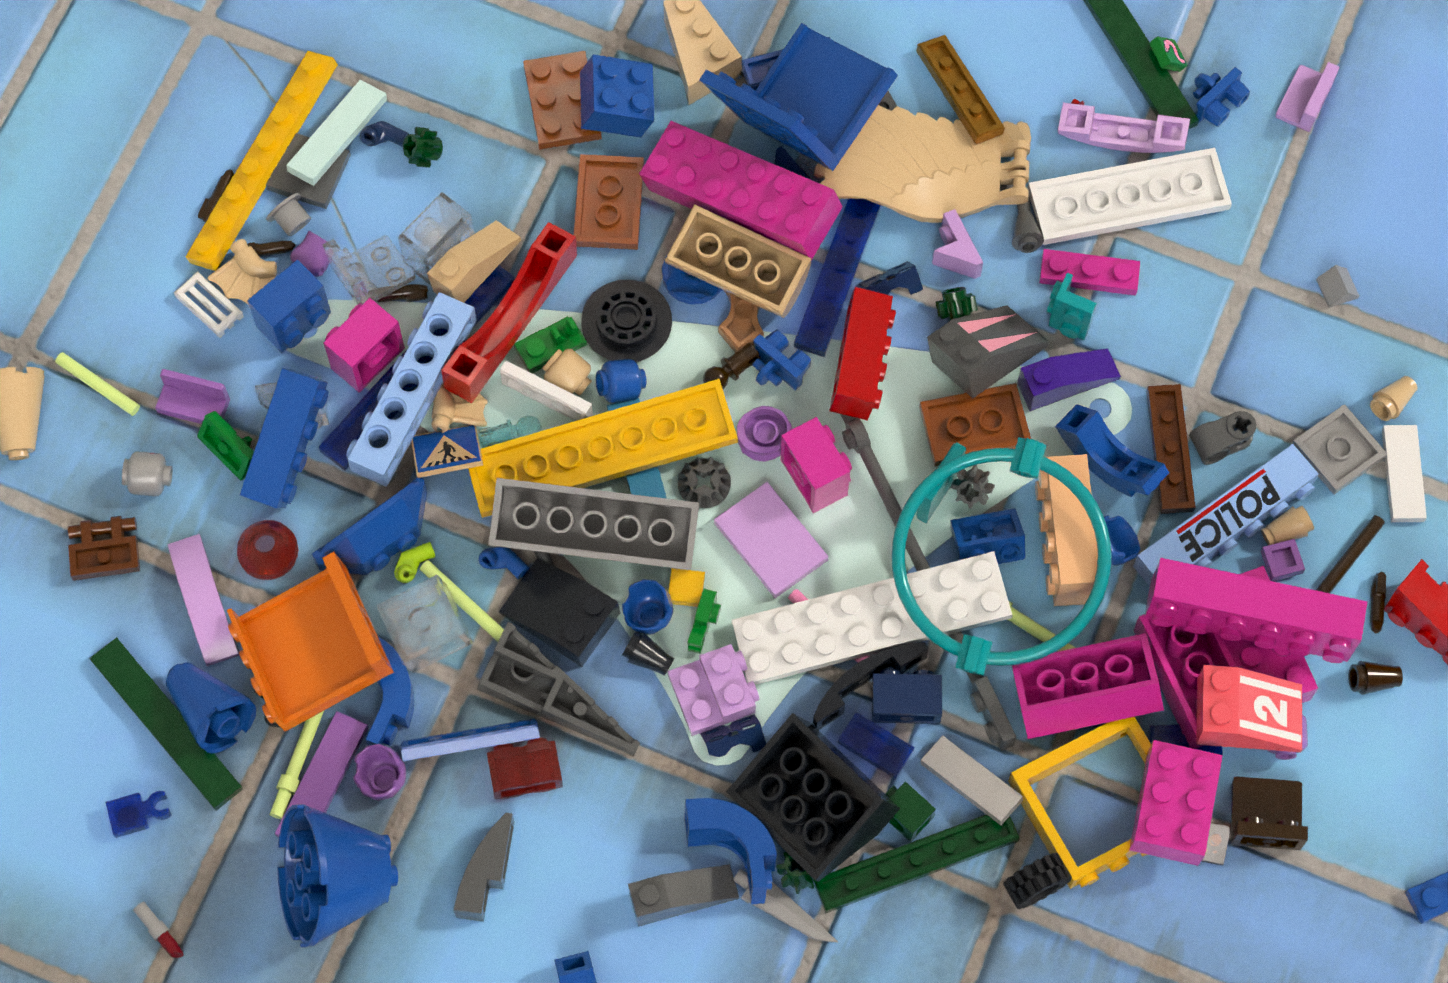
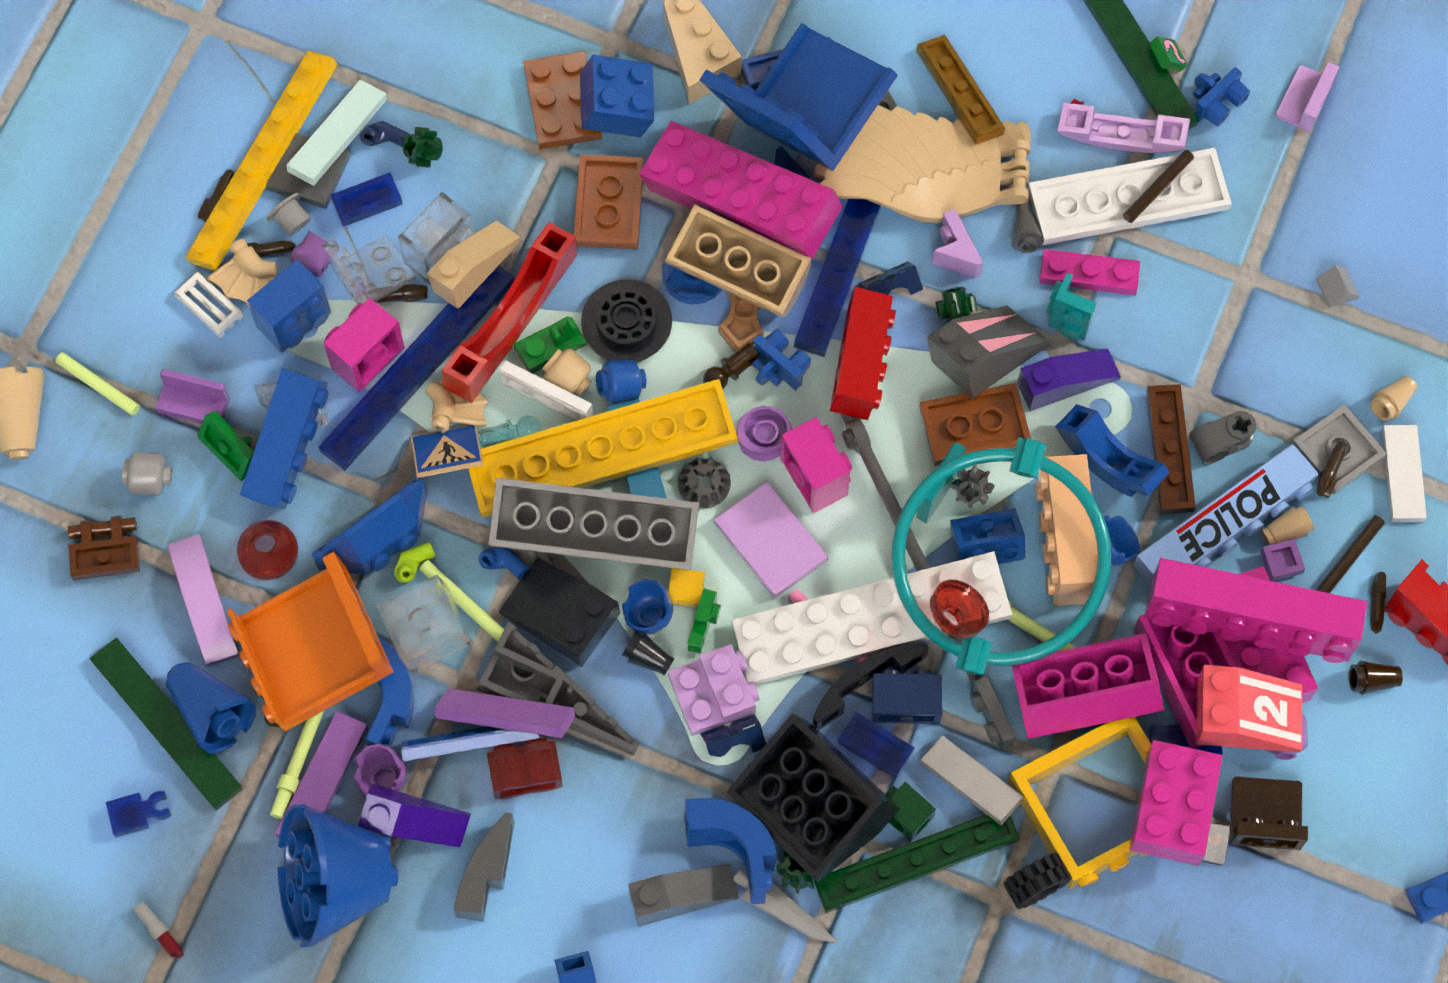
light blue brick [346,292,477,487] -> none
none -> clear blue plate [330,172,403,227]
none -> dark purple slope [358,783,471,847]
none -> medium lavender tile [434,688,575,738]
none -> clear red piece [930,579,989,638]
none -> dark brown bar [1123,150,1194,223]
none -> dark brown piece [1316,441,1347,499]

